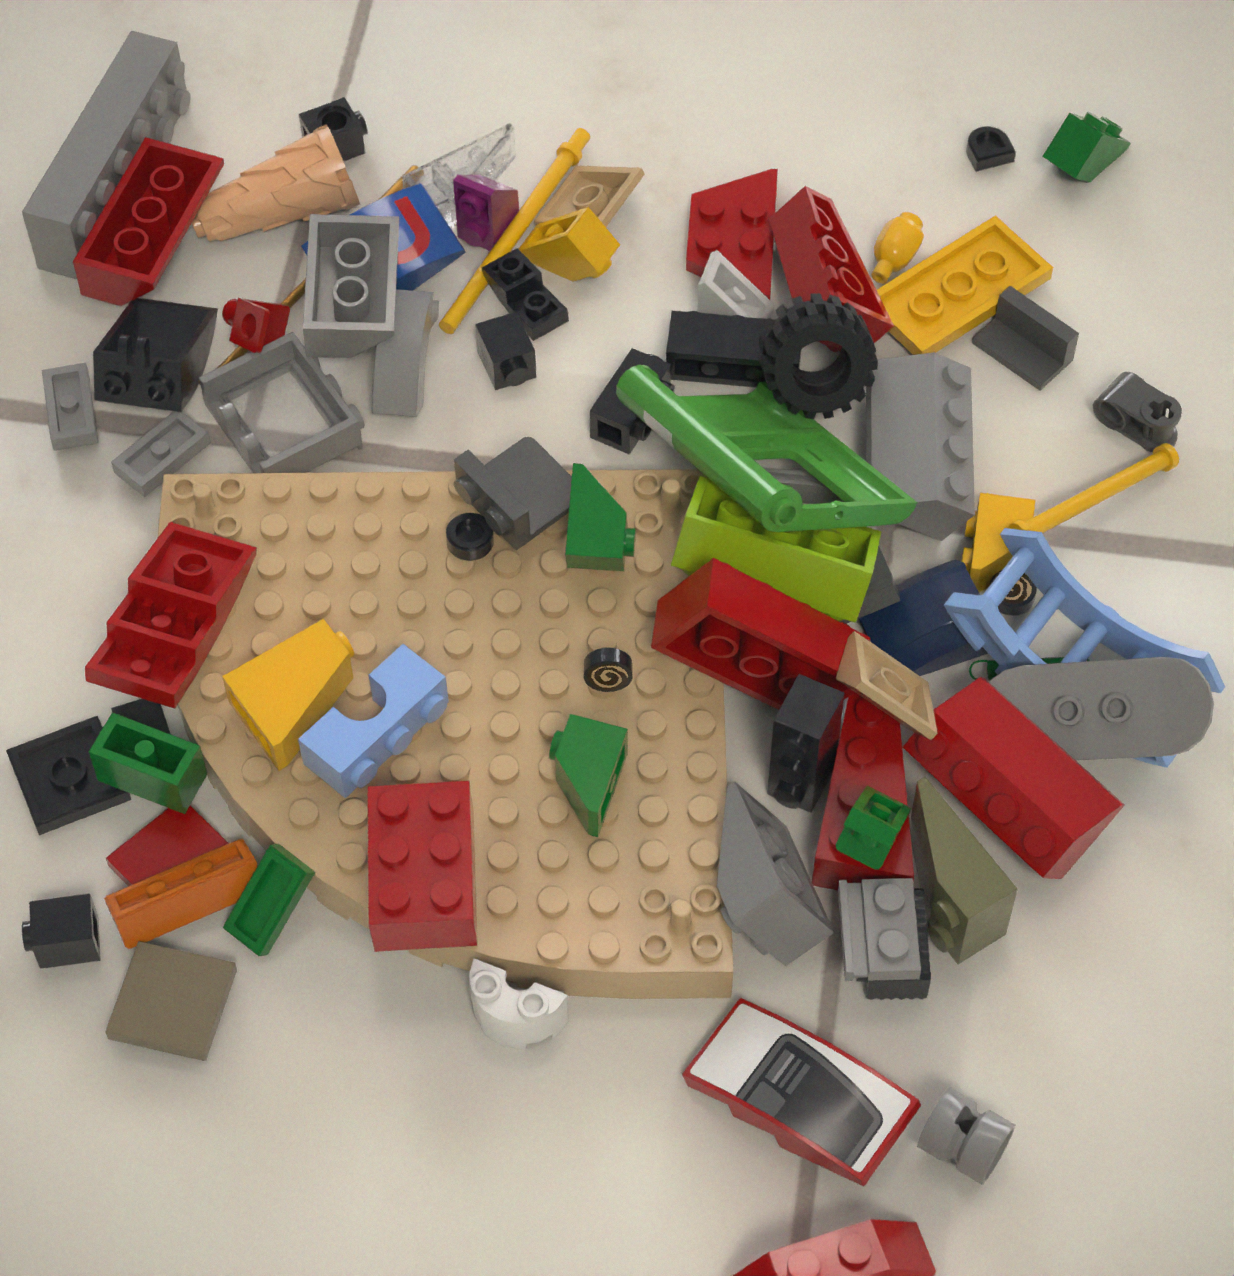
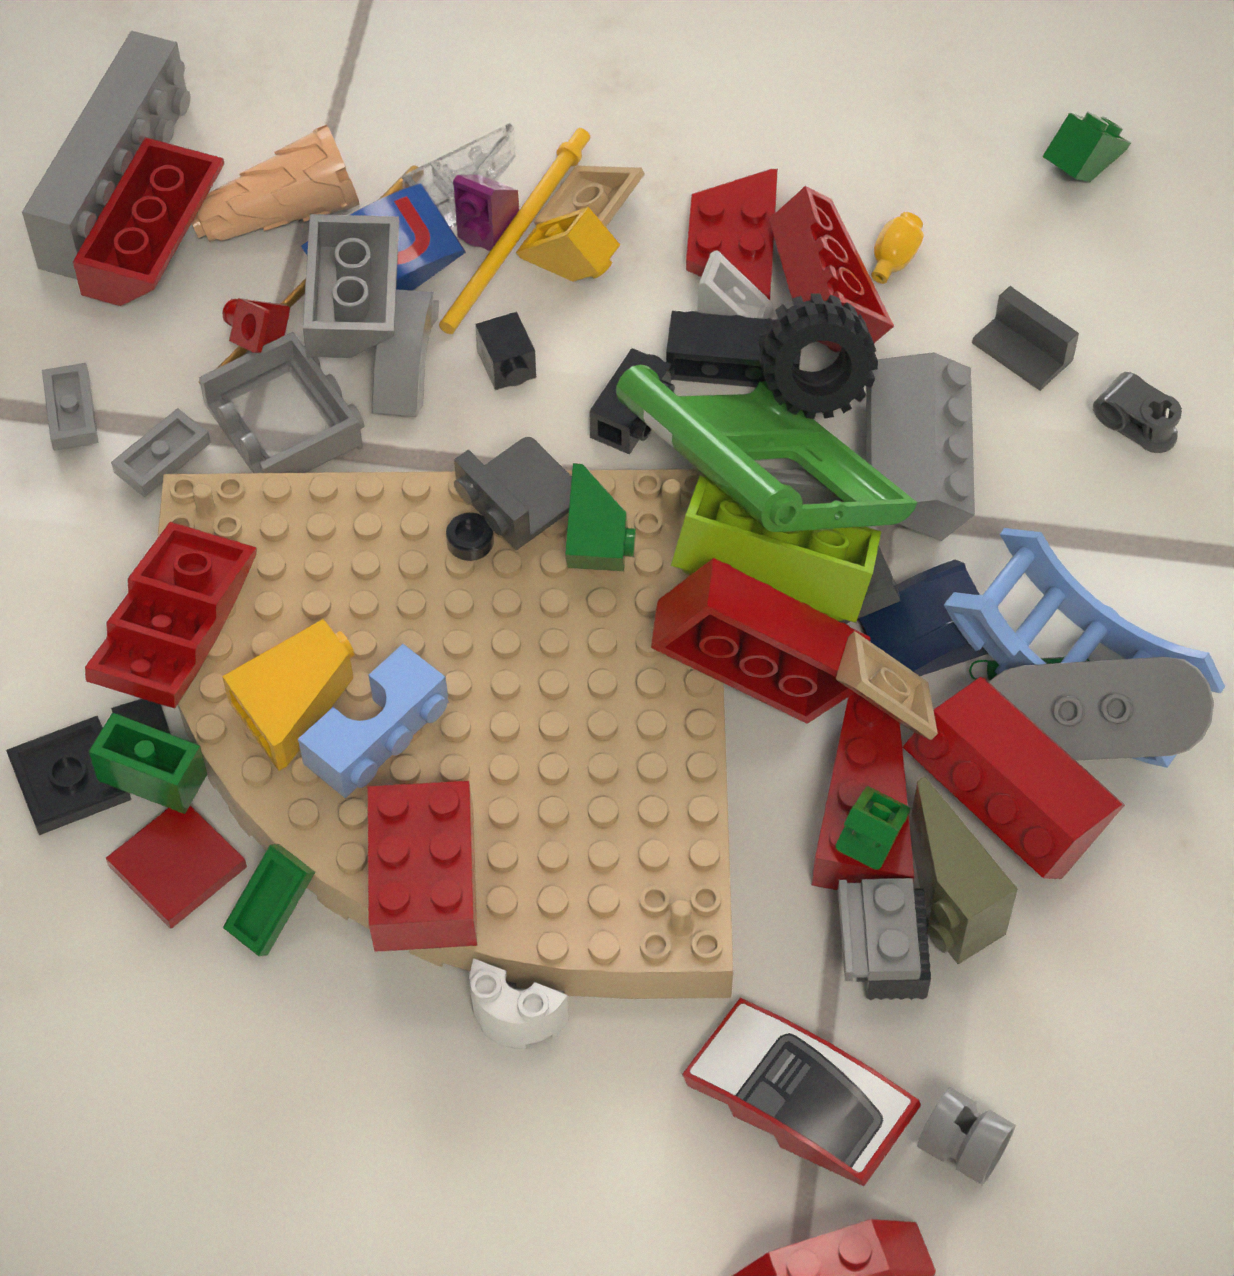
black brick [22,894,101,969] -> none
black piece [93,298,218,412] -> none
orange slope [104,839,258,949] -> none
dark tan tile [105,941,237,1061] -> none
black brick [299,97,368,161] -> none
black slope [482,248,569,341] -> none
green slope [549,714,628,837] -> none
tile [584,648,633,692] -> none
light grey slope [717,781,834,966] -> none
black brick [767,674,845,813] -> none
yellow plate [877,215,1054,355] -> none
yellow slope [961,493,1035,593] -> none
black tile [966,126,1016,172] -> none
tile [990,569,1037,616] -> none
yellow bar [1008,443,1179,534] -> none

